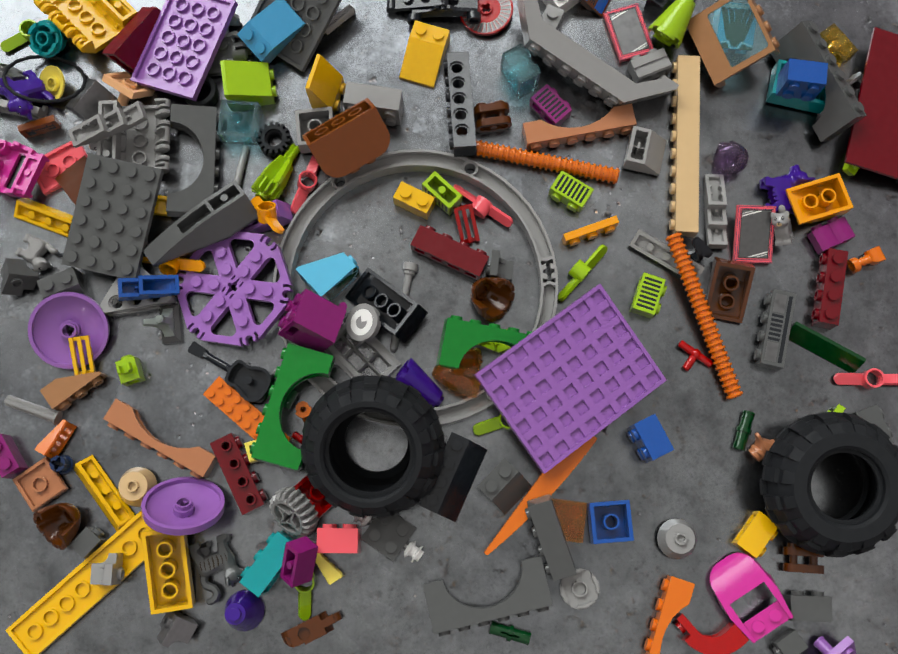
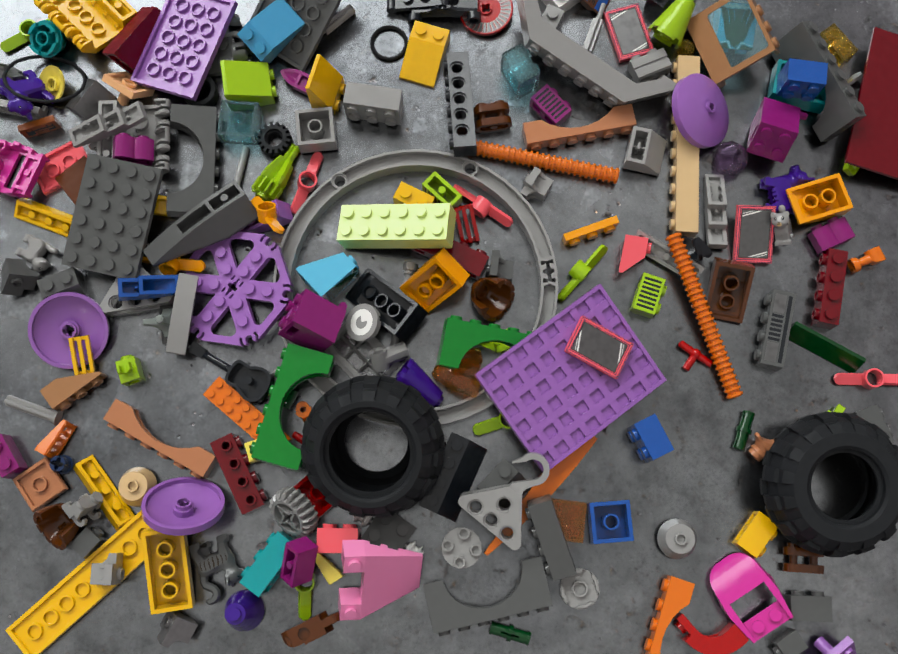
dark orange brick [302,98,390,178] -> none
lime brick [549,170,594,213] -> none
none -> light grey piece [61,491,103,527]
none -> magenta brick [113,133,154,166]
none -> light grey slope [166,273,199,356]
none -> magenta plate [280,68,309,96]
none -> yellowish green brick [336,203,456,249]
none -> bright pink wedge [338,540,423,621]
none -> light grey piece [369,342,409,372]
none -> black tyre [370,25,408,61]
none -> light orange slope [399,247,470,313]
none -> light grey brick [442,527,482,569]
none -> light grey piece [458,452,550,550]
none -> light grey brick [520,167,554,202]
none -> tile [564,316,634,379]
none -> light grey axle [583,3,606,53]
none -> coral slope [619,234,652,273]
none -> medium lavender dish [672,73,729,149]
none -> clear yellow plate [676,39,695,56]
none -> magenta container [746,97,808,163]

